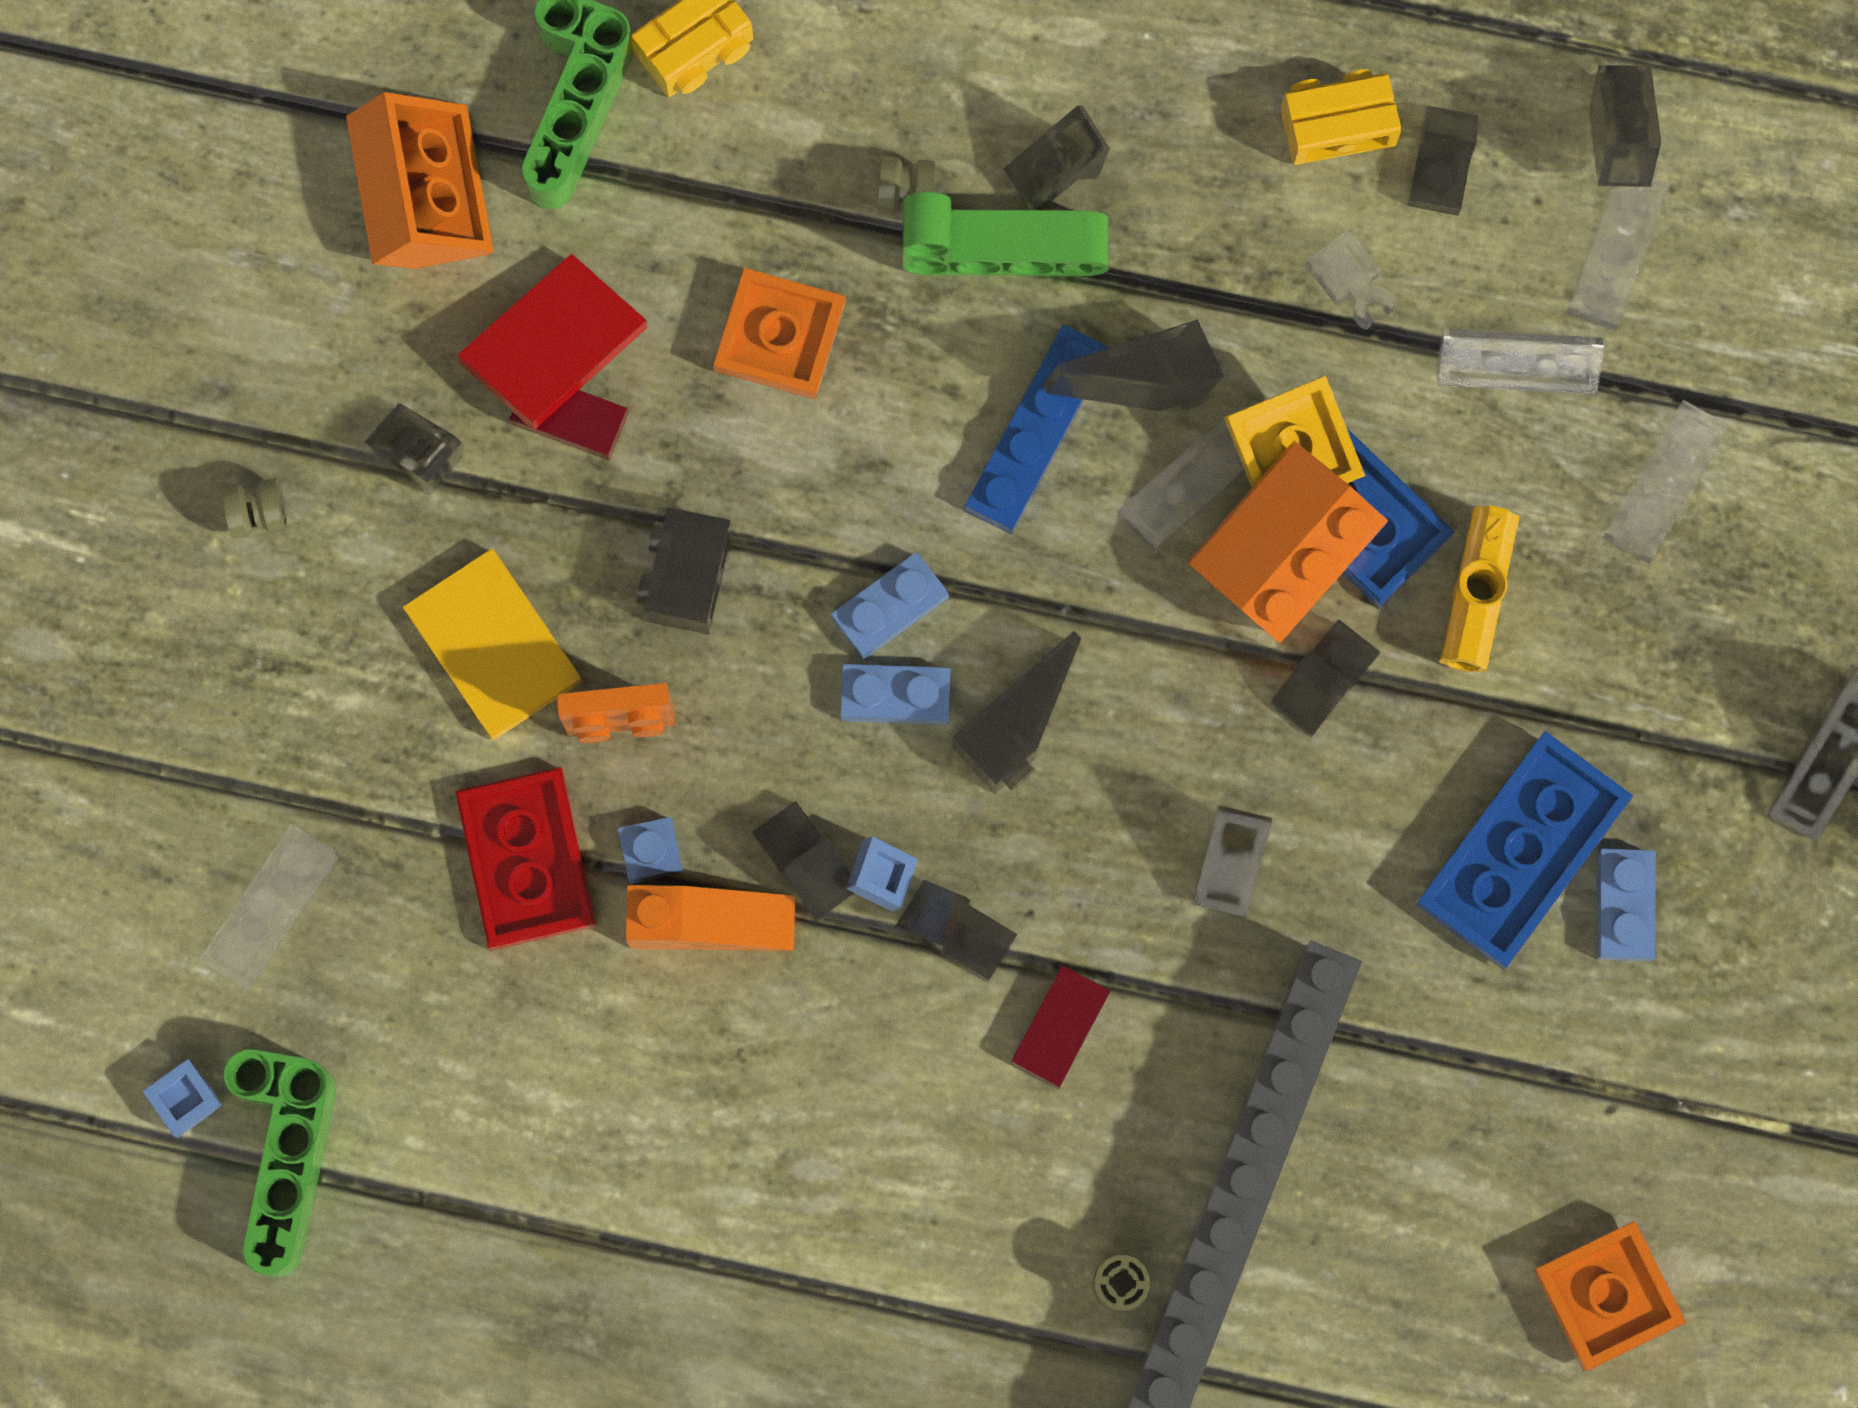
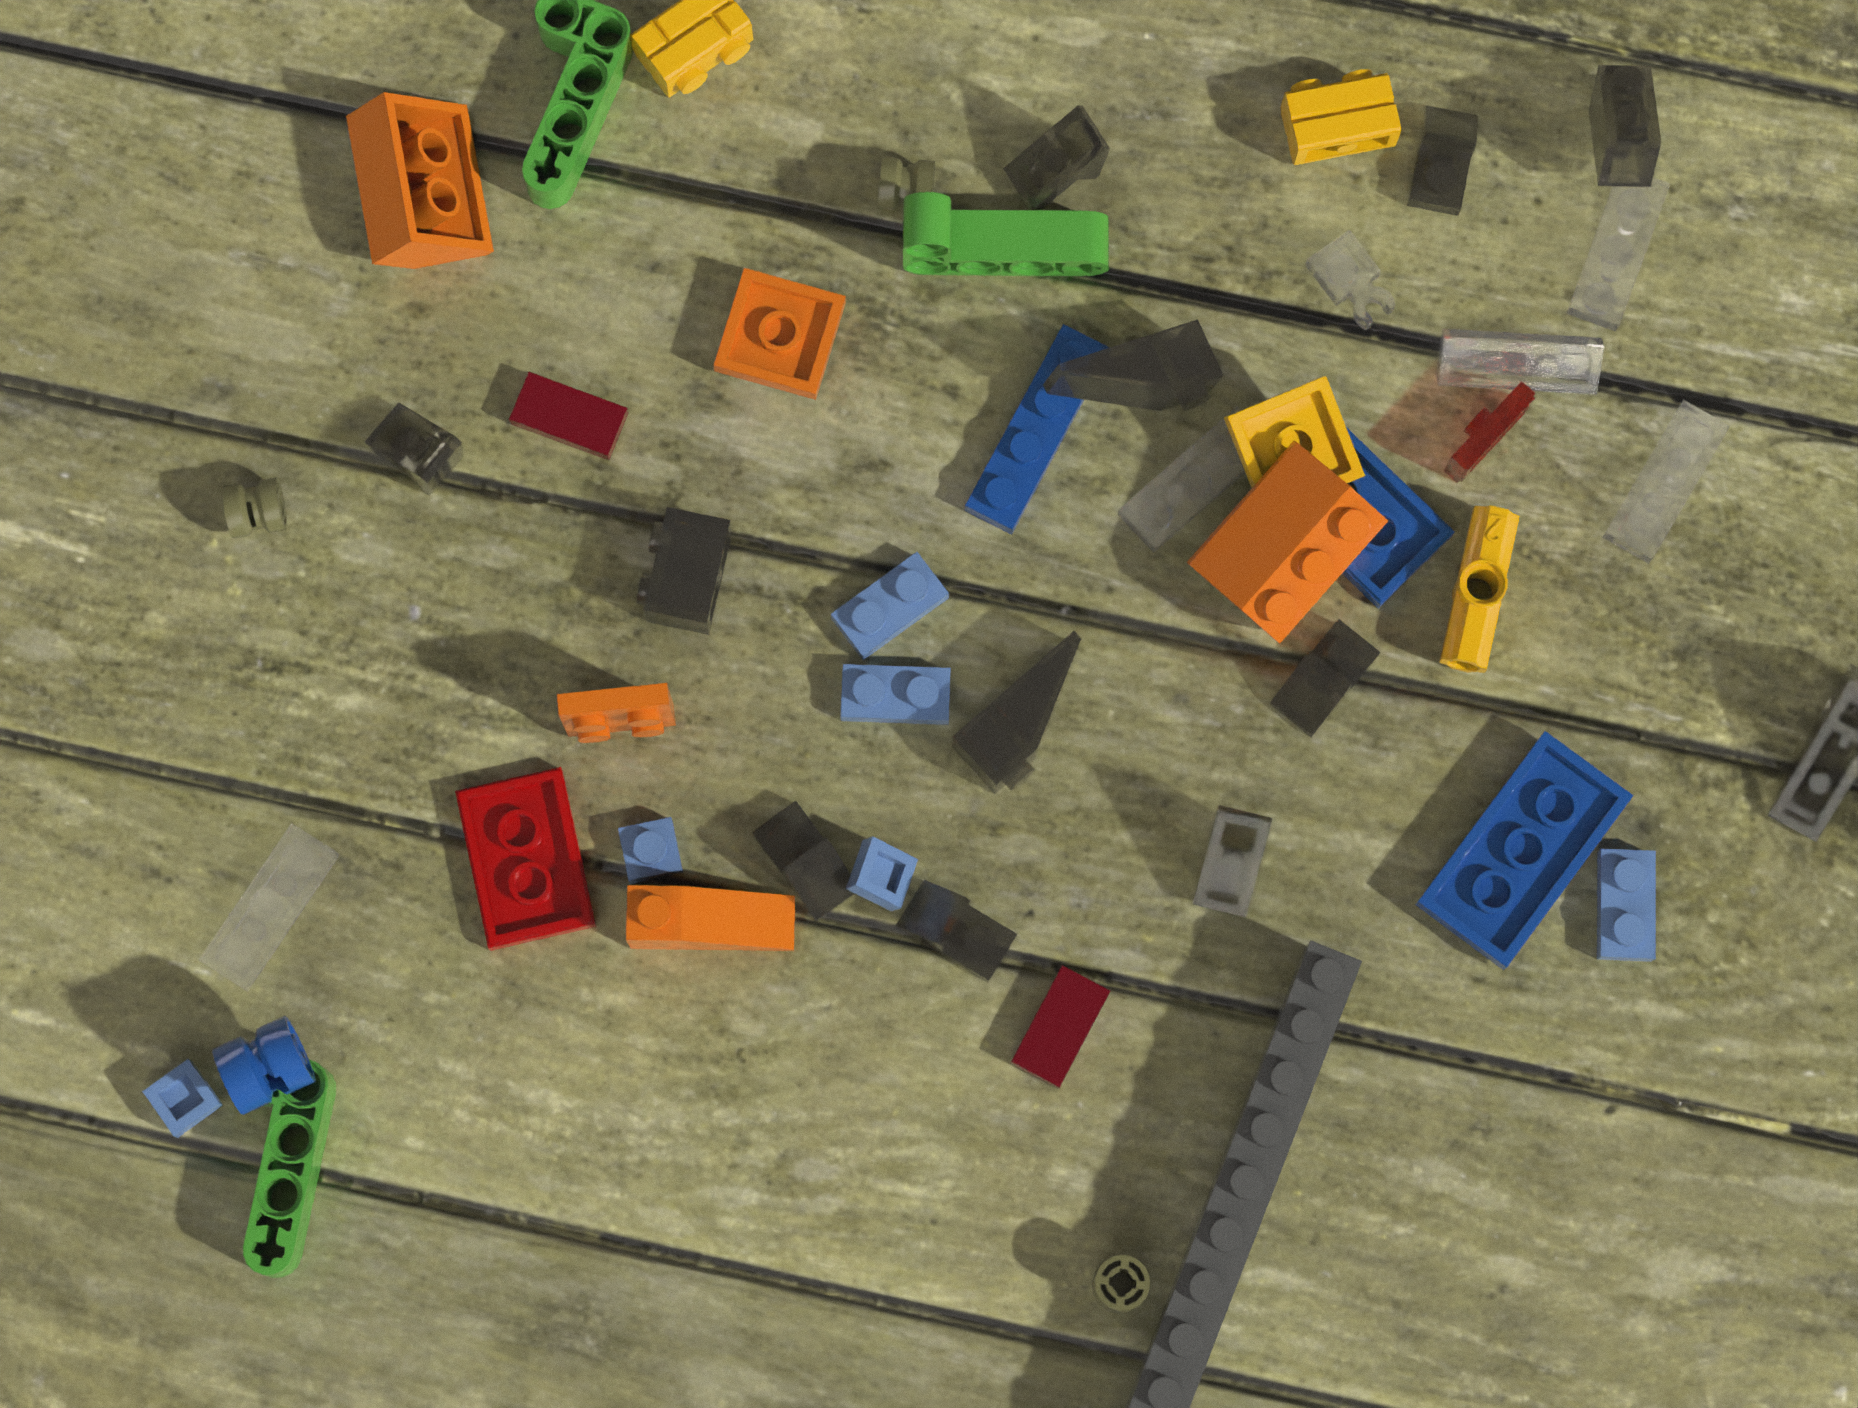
yellow tile [403,548,583,741] -> none
red tile [457,253,647,431] -> none
orange plate [1533,1221,1687,1372] -> none
none -> blue wheel [212,1016,316,1115]
none -> clear red plate [1444,381,1536,483]

